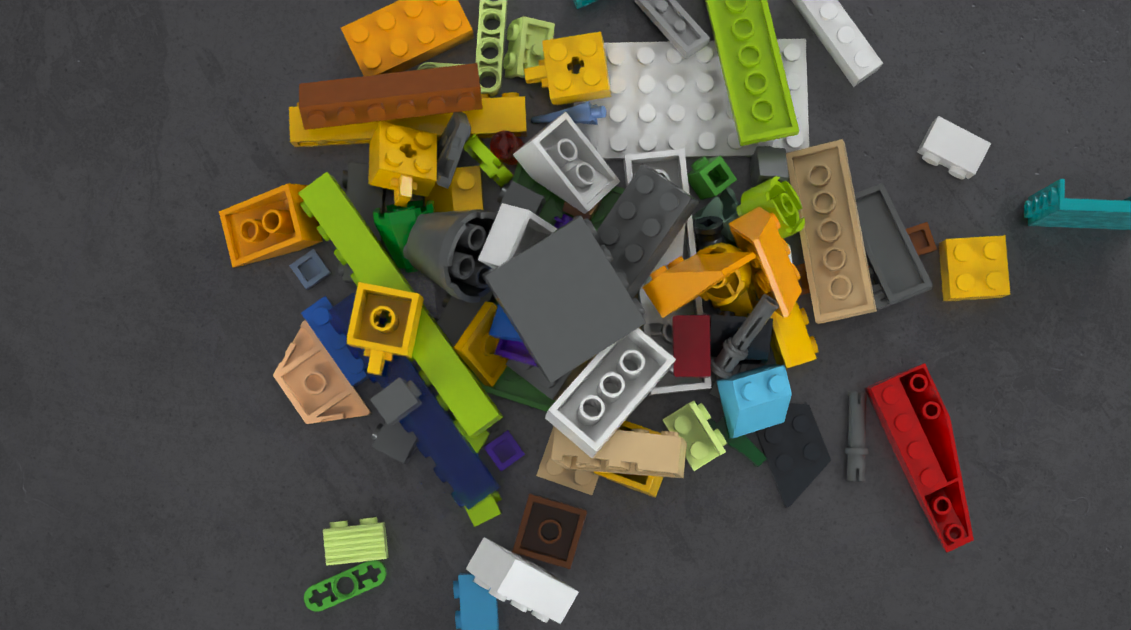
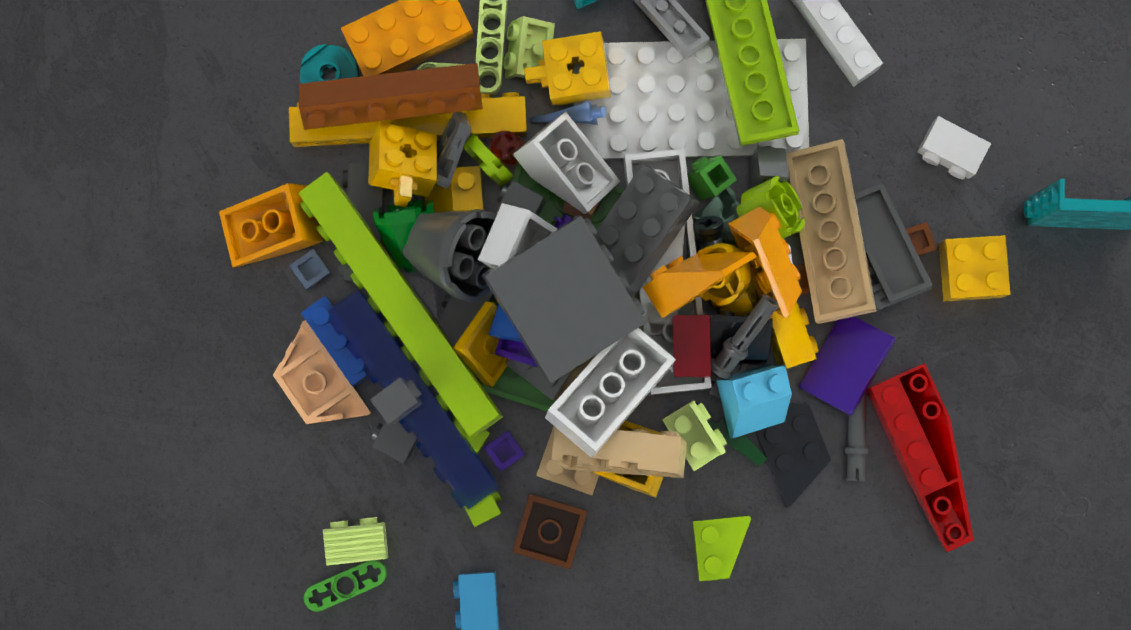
yellow hinge [347,282,424,376] -> none
white brick [466,537,579,624] -> none
none -> teal plate [300,44,359,83]
none -> lime wing [693,516,751,581]
none -> dark purple tile [799,316,896,416]

